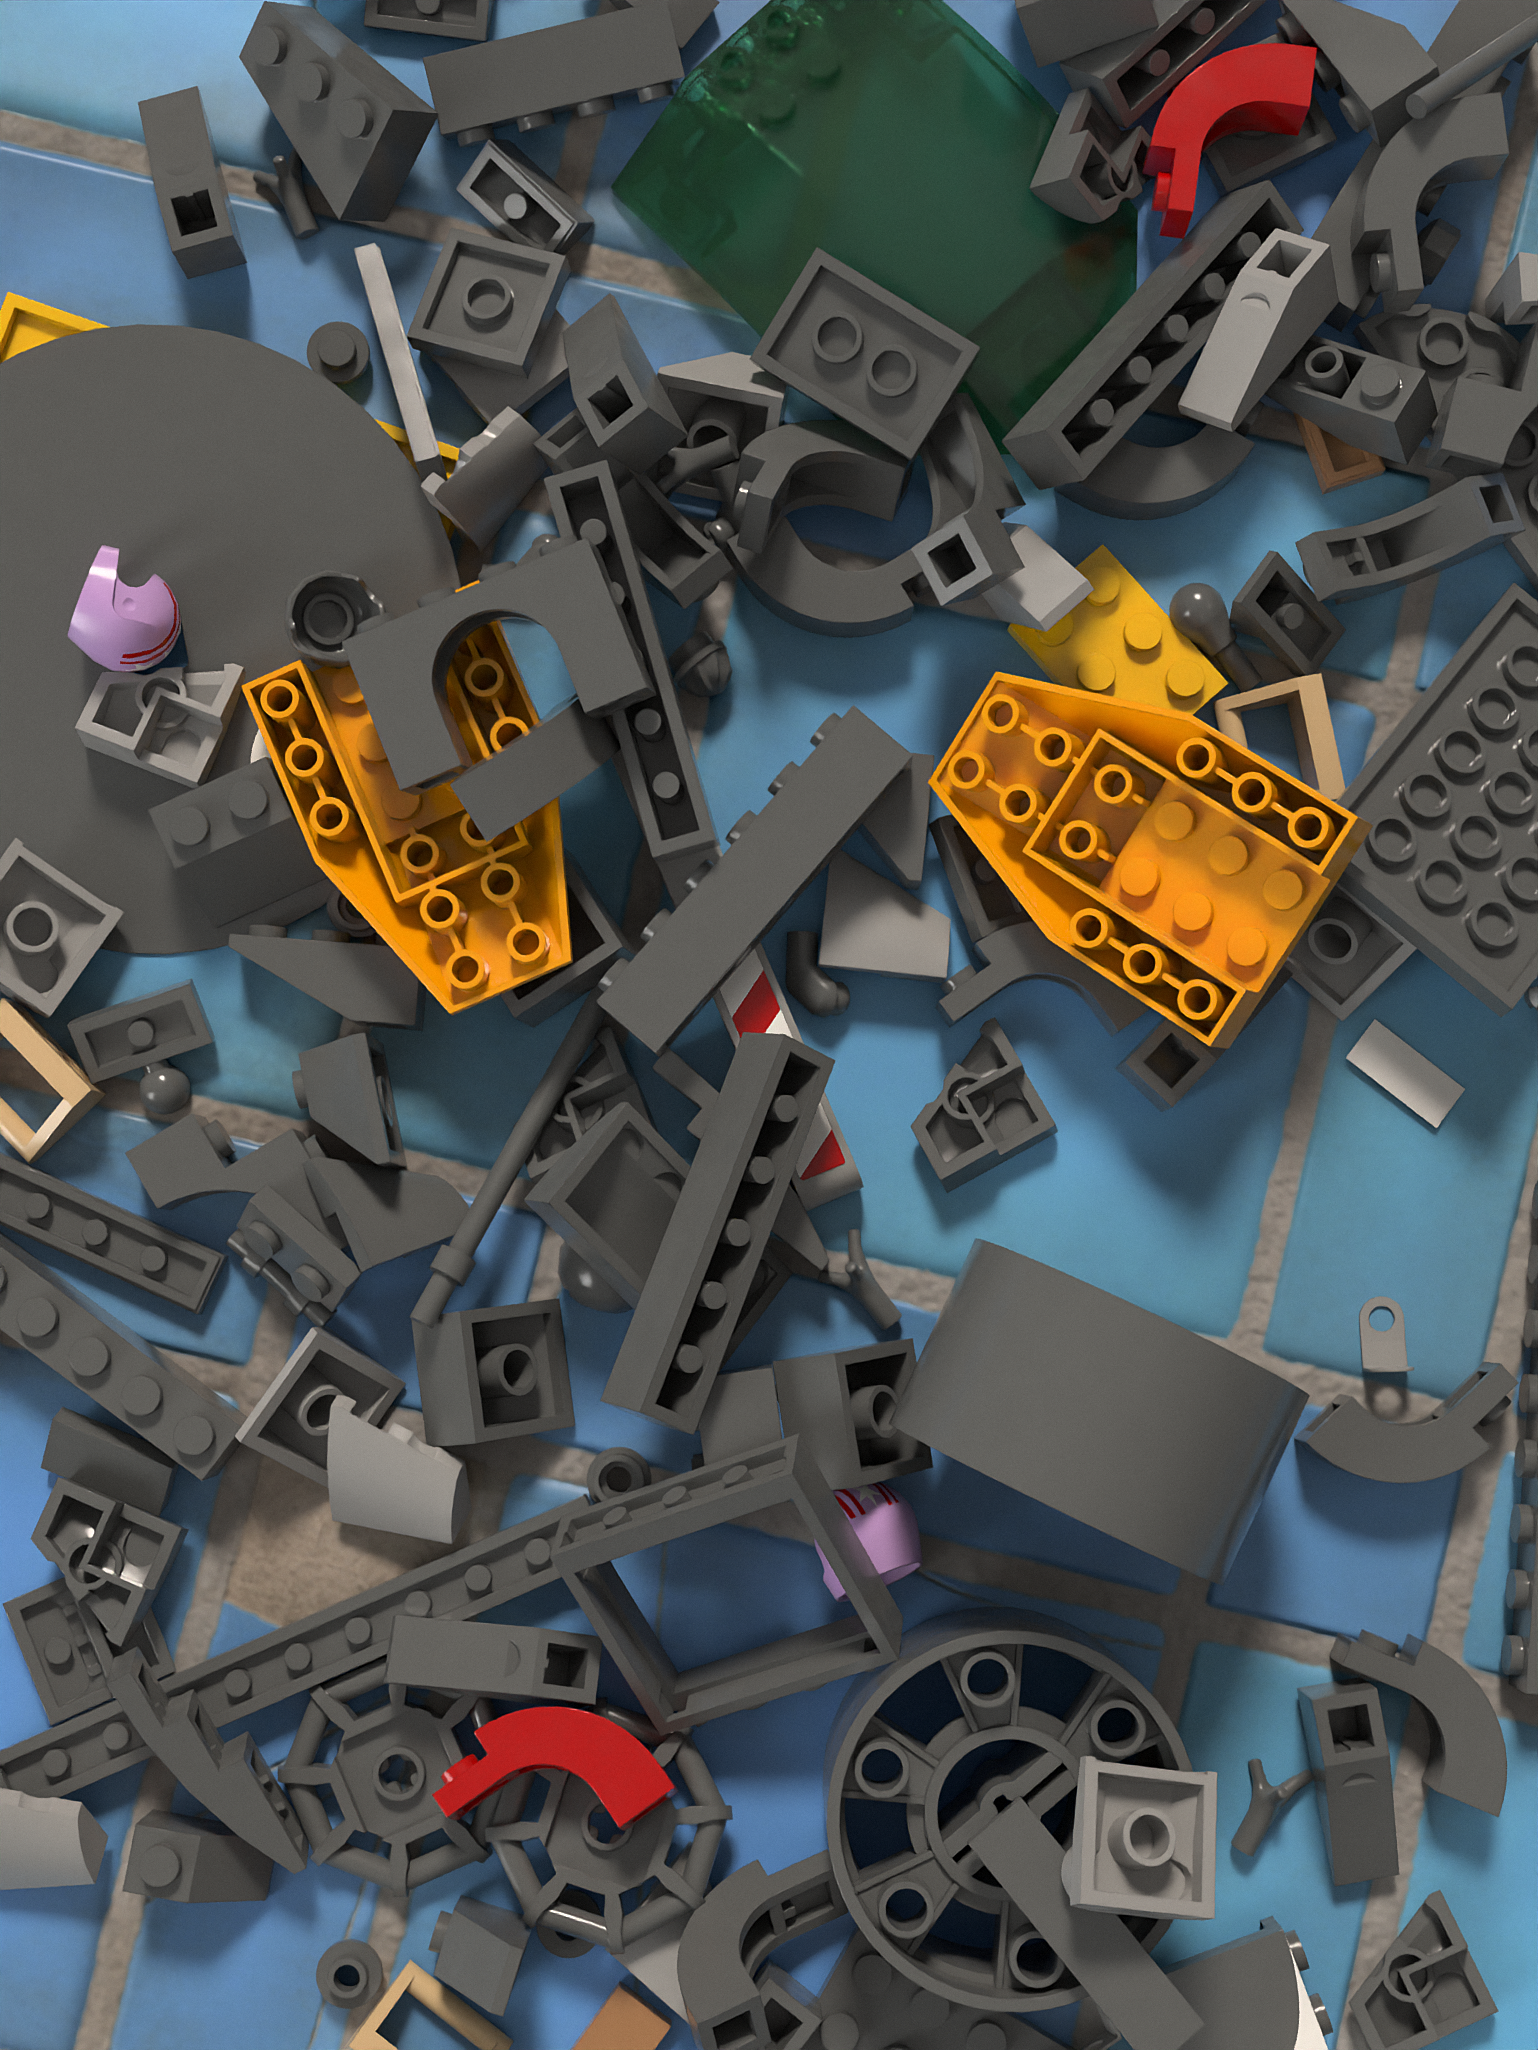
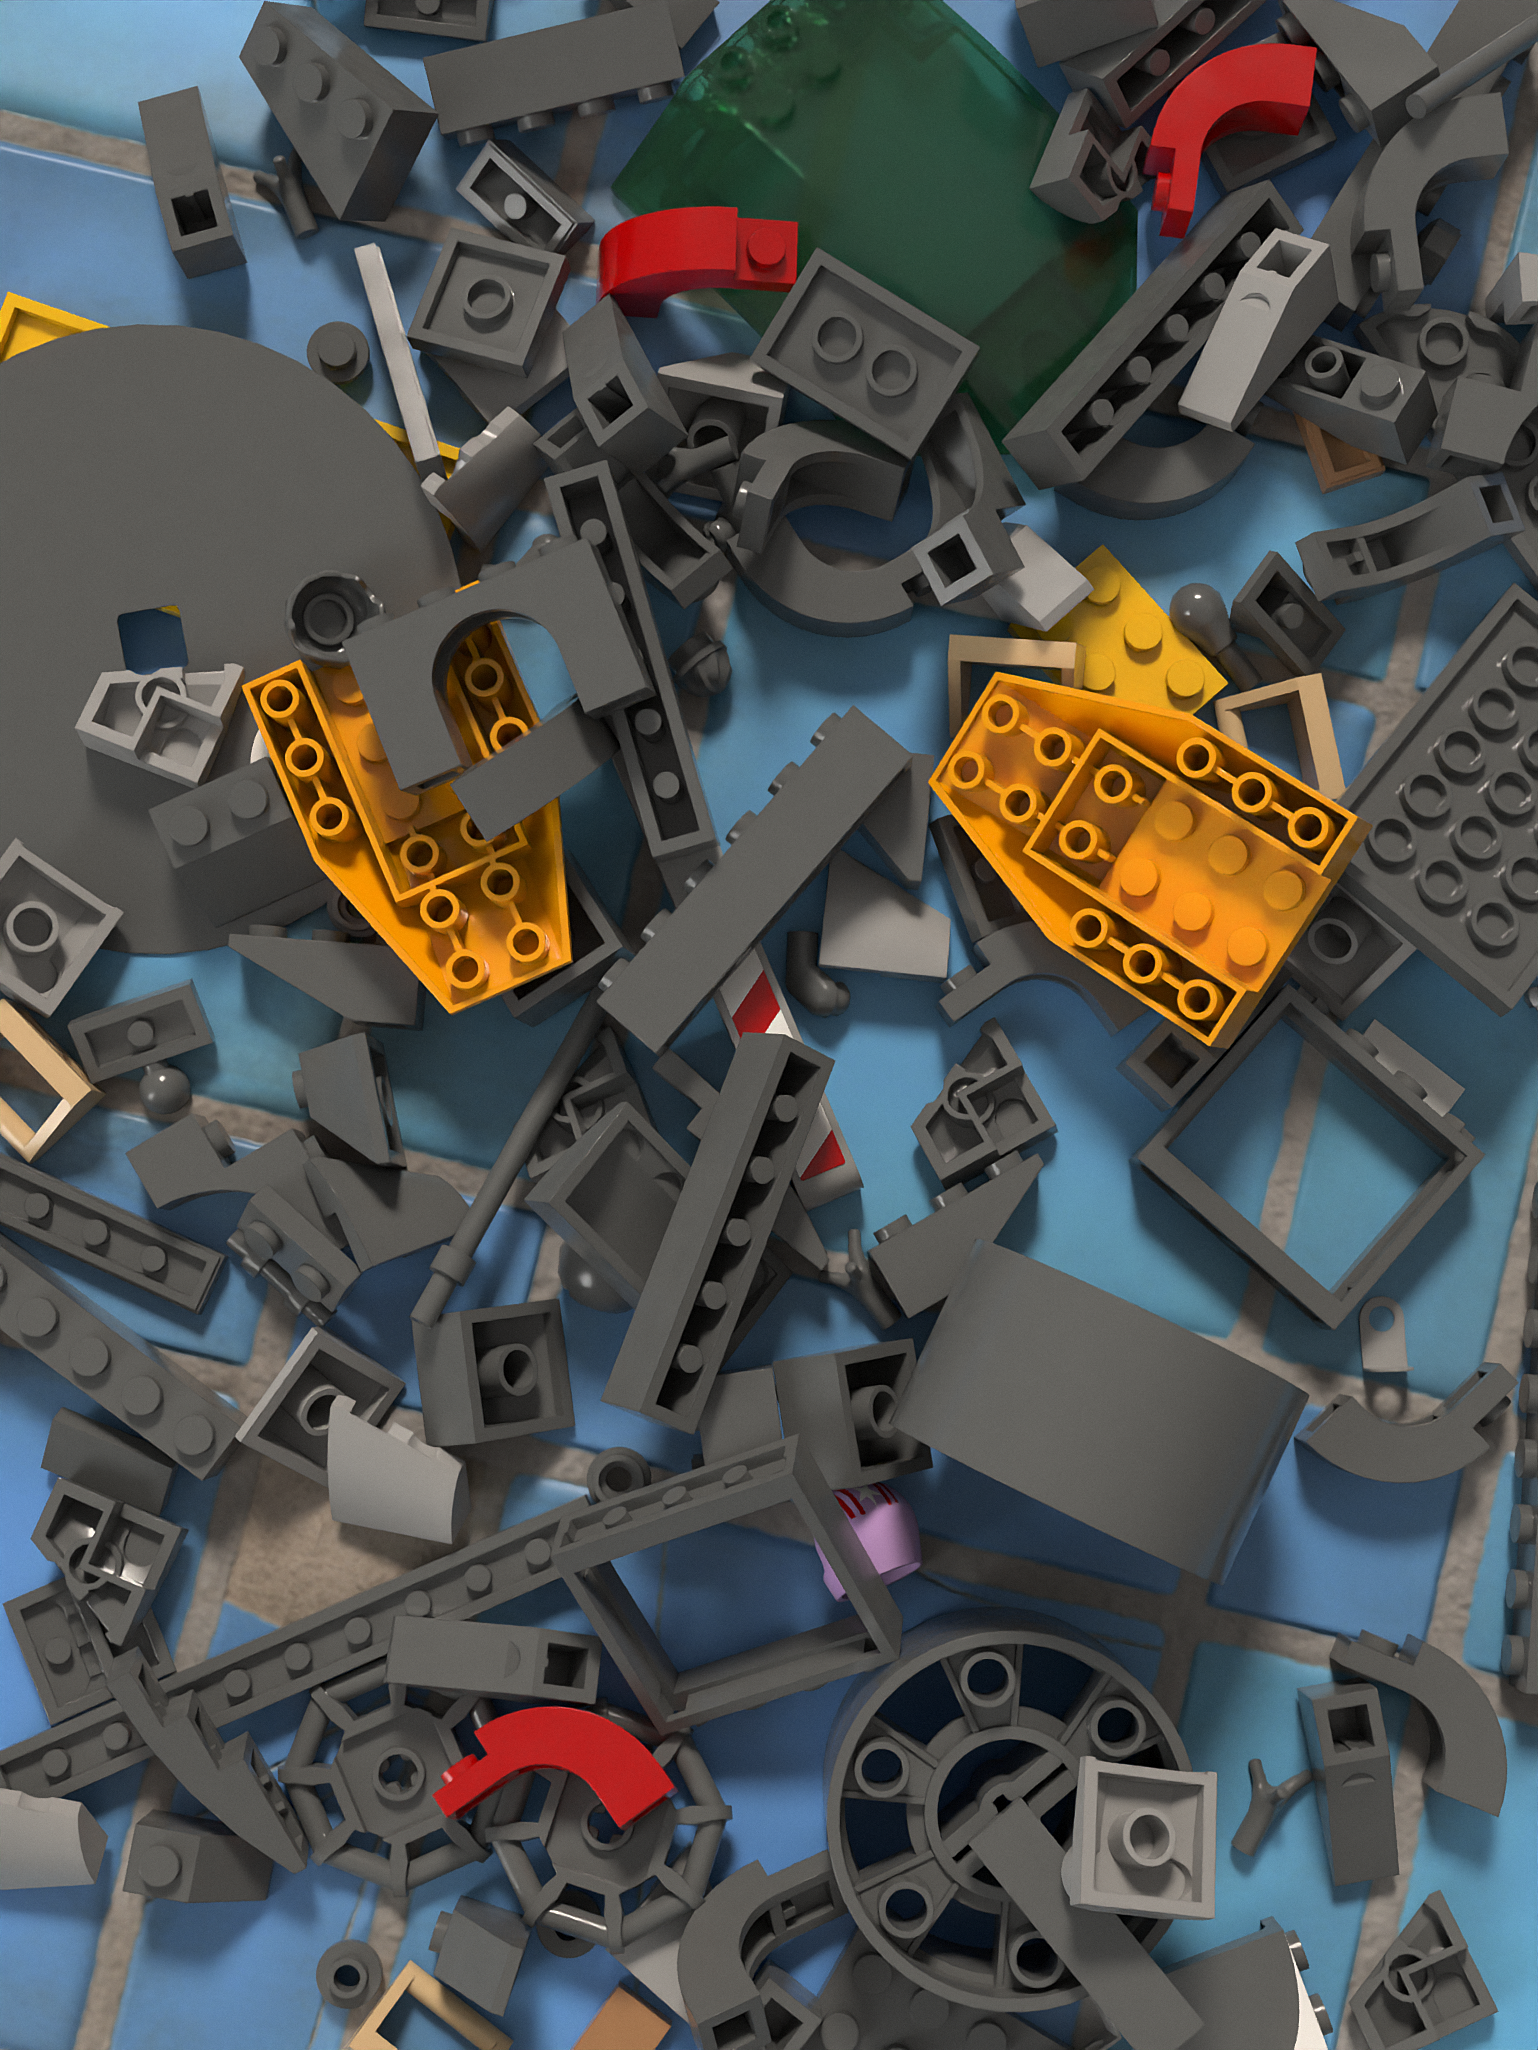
lavender helmet [68,545,181,672] -> none
none -> red arch [596,206,798,318]
none -> dark grey slope [867,1150,1044,1319]
none -> tan tile [948,634,1086,739]
none -> dark grey window [1129,984,1485,1330]

